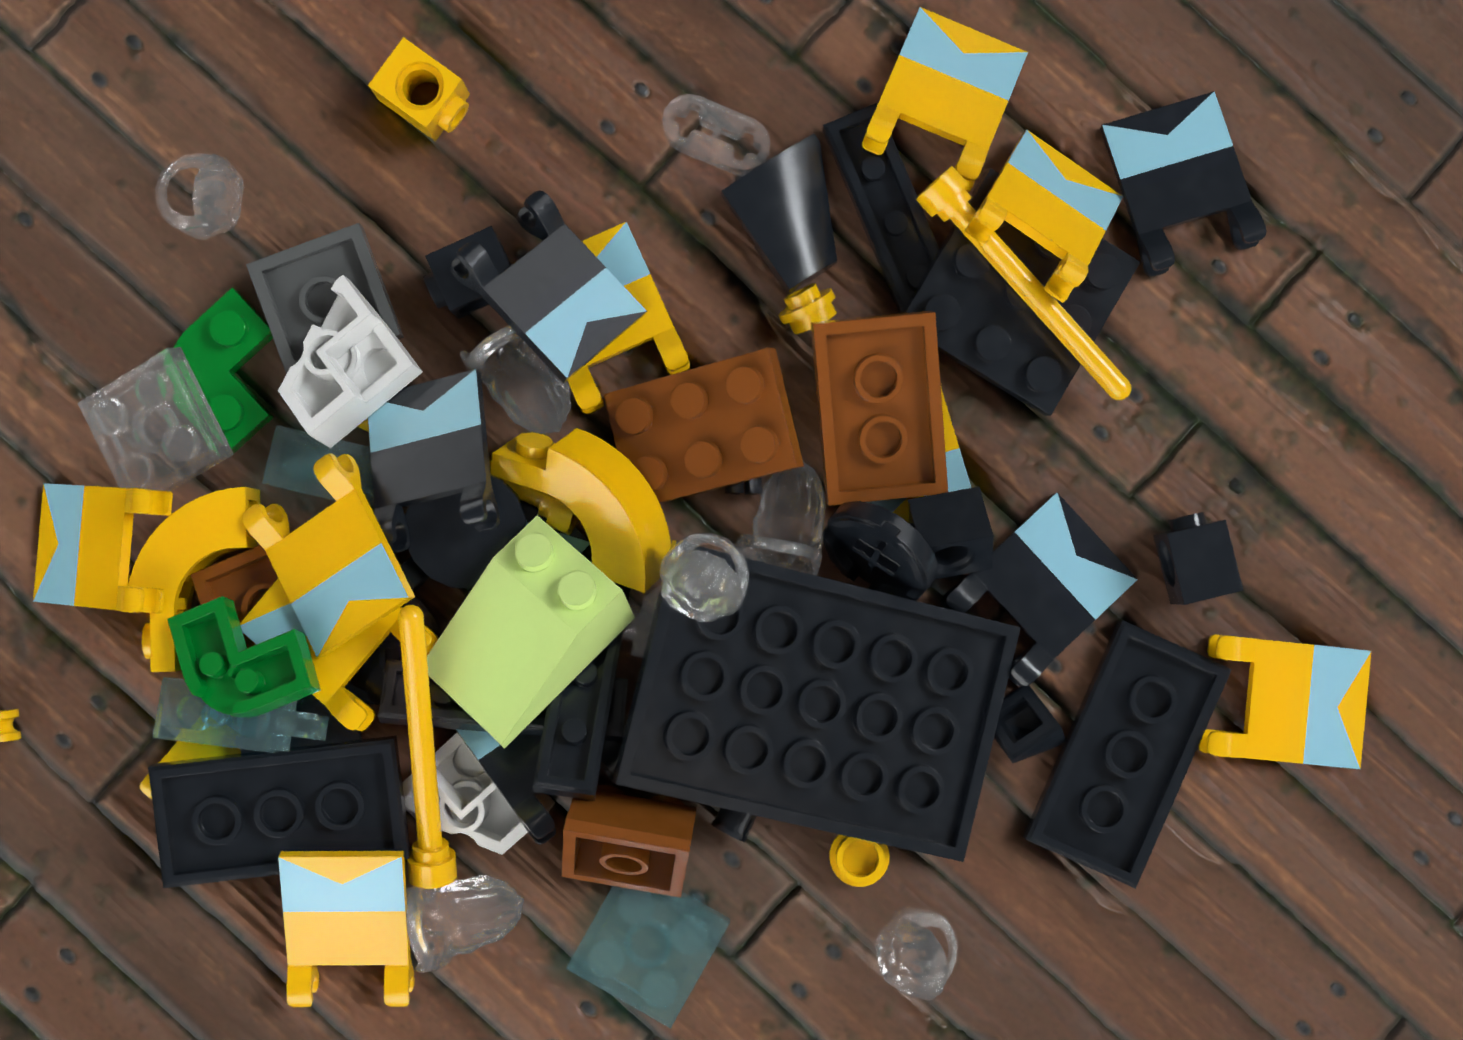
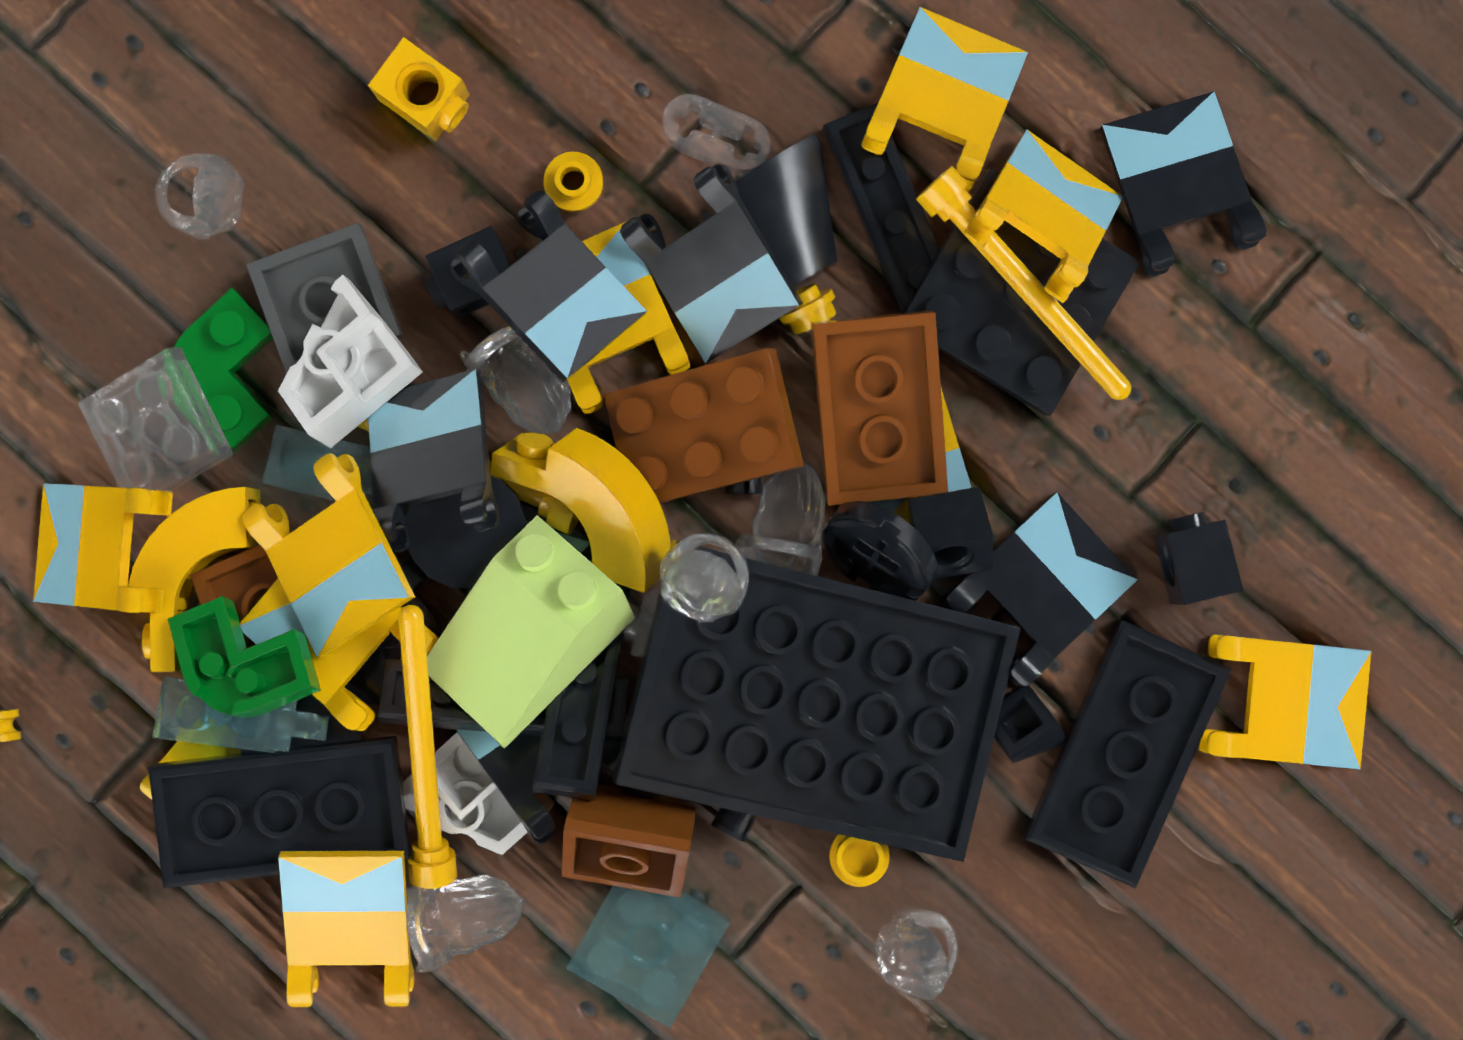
none -> yellow plate [544,151,604,212]
none -> black flag [620,163,803,364]

